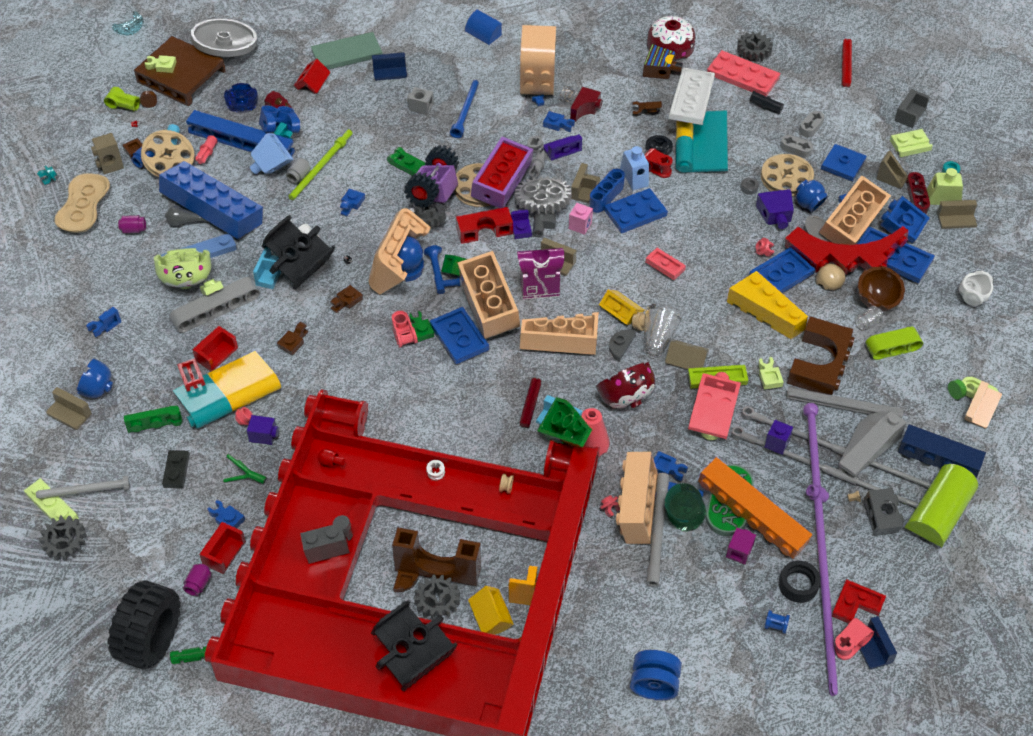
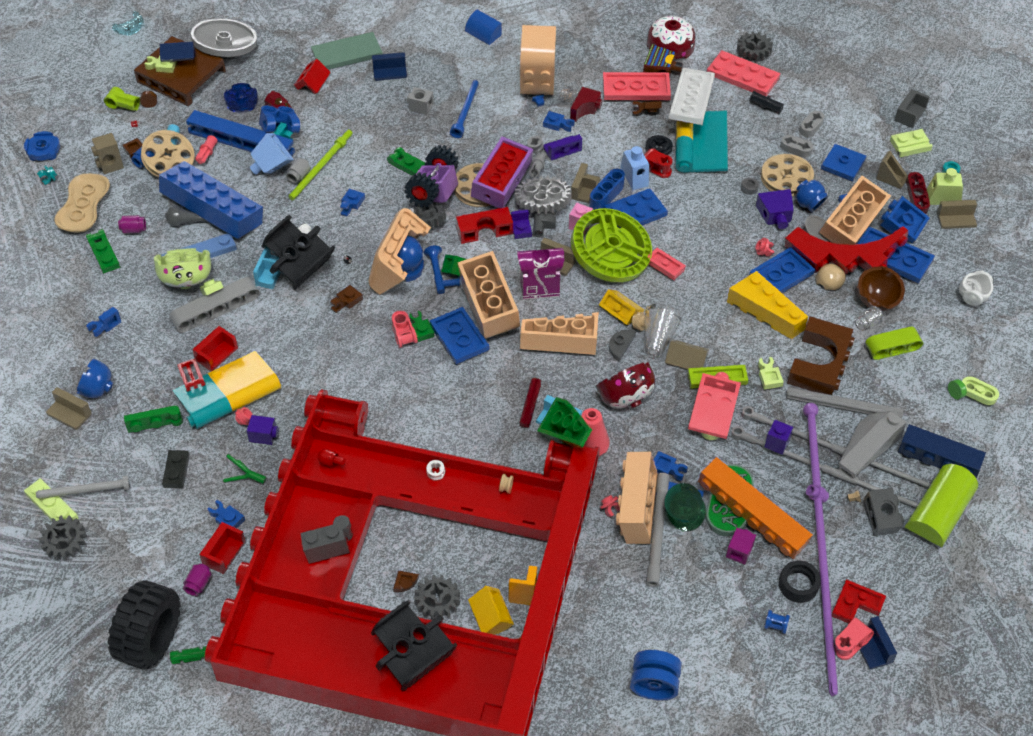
reddish brown plate [277,322,308,356] -> none
reddish brown arch [392,527,481,586] -> none
red axle [842,39,852,87] -> none
light nougat panel [964,381,1002,429] -> none
none -> blue plate [24,131,60,161]
none -> green plate [86,229,121,274]
none -> dark blue panel [160,41,196,62]
none -> lime piece [571,208,652,282]
none -> coral plate [603,72,671,100]

